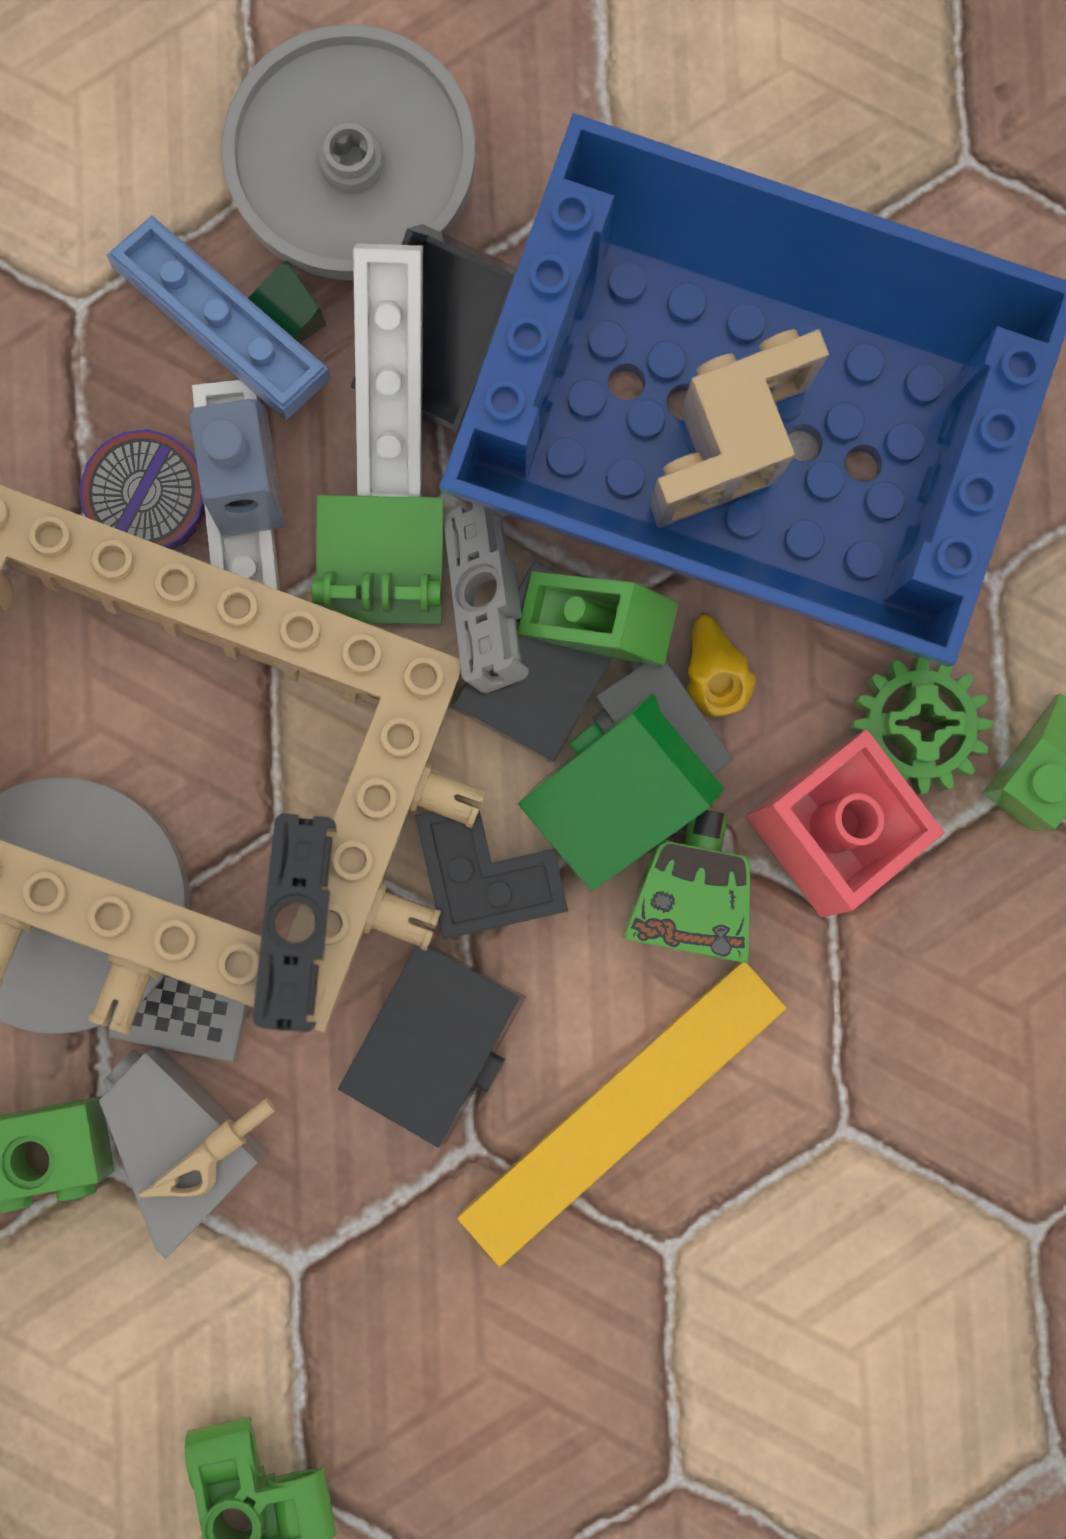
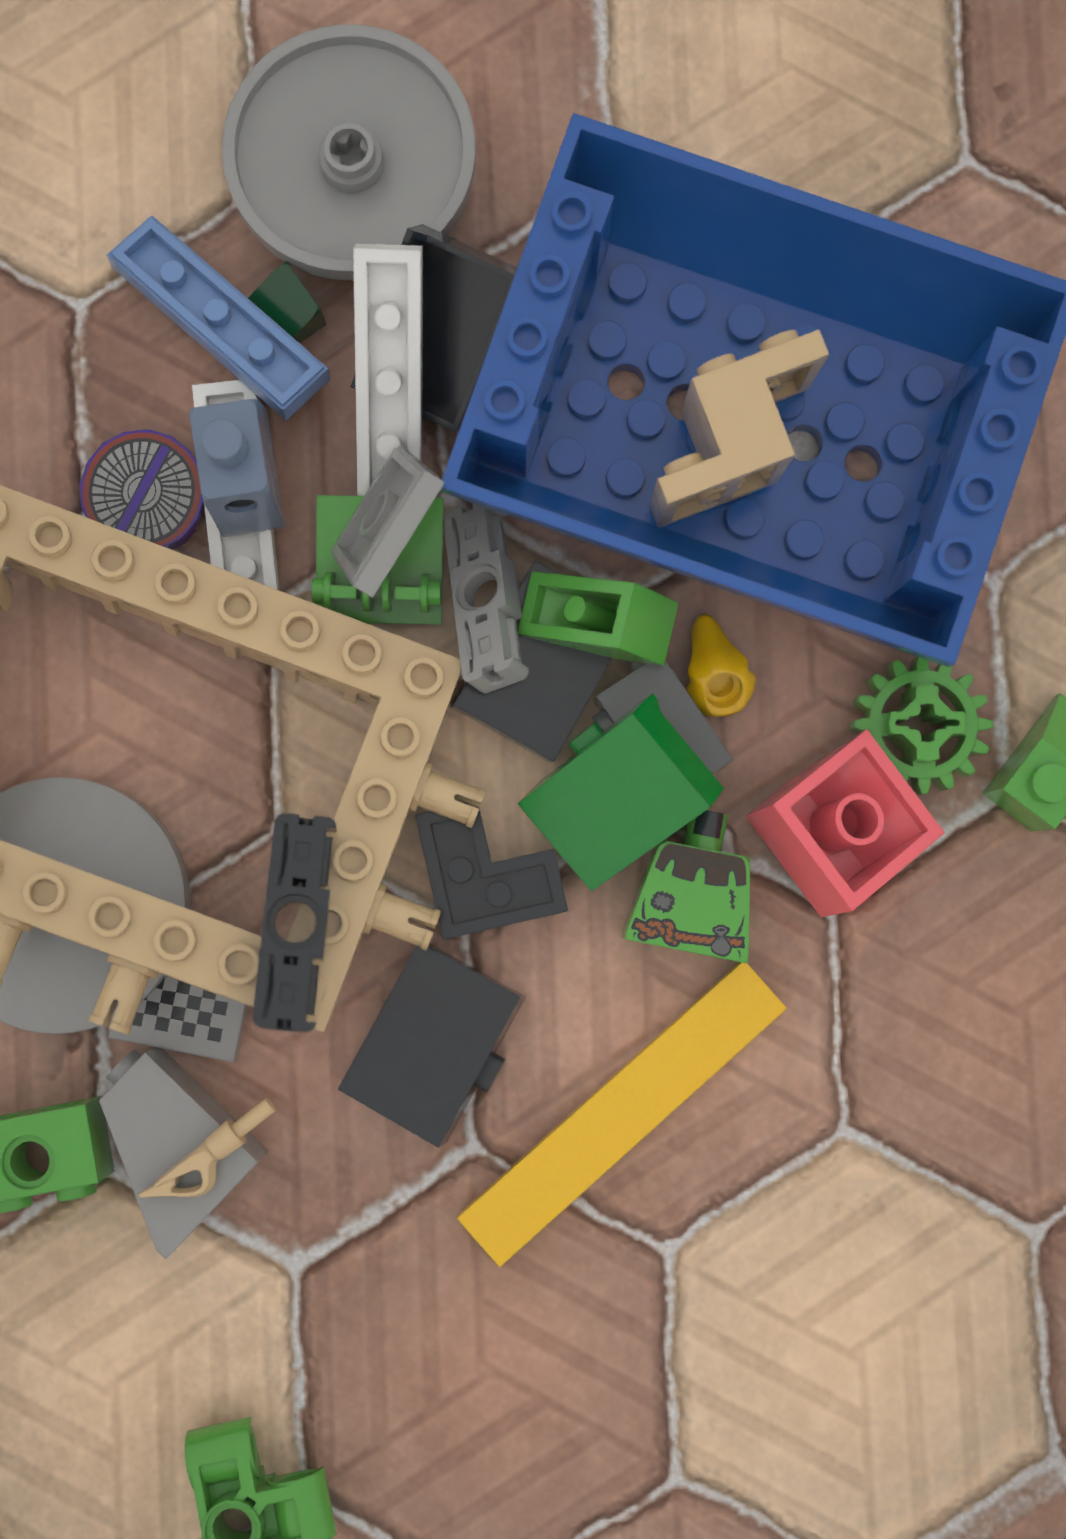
none -> light grey tile [331,446,445,598]

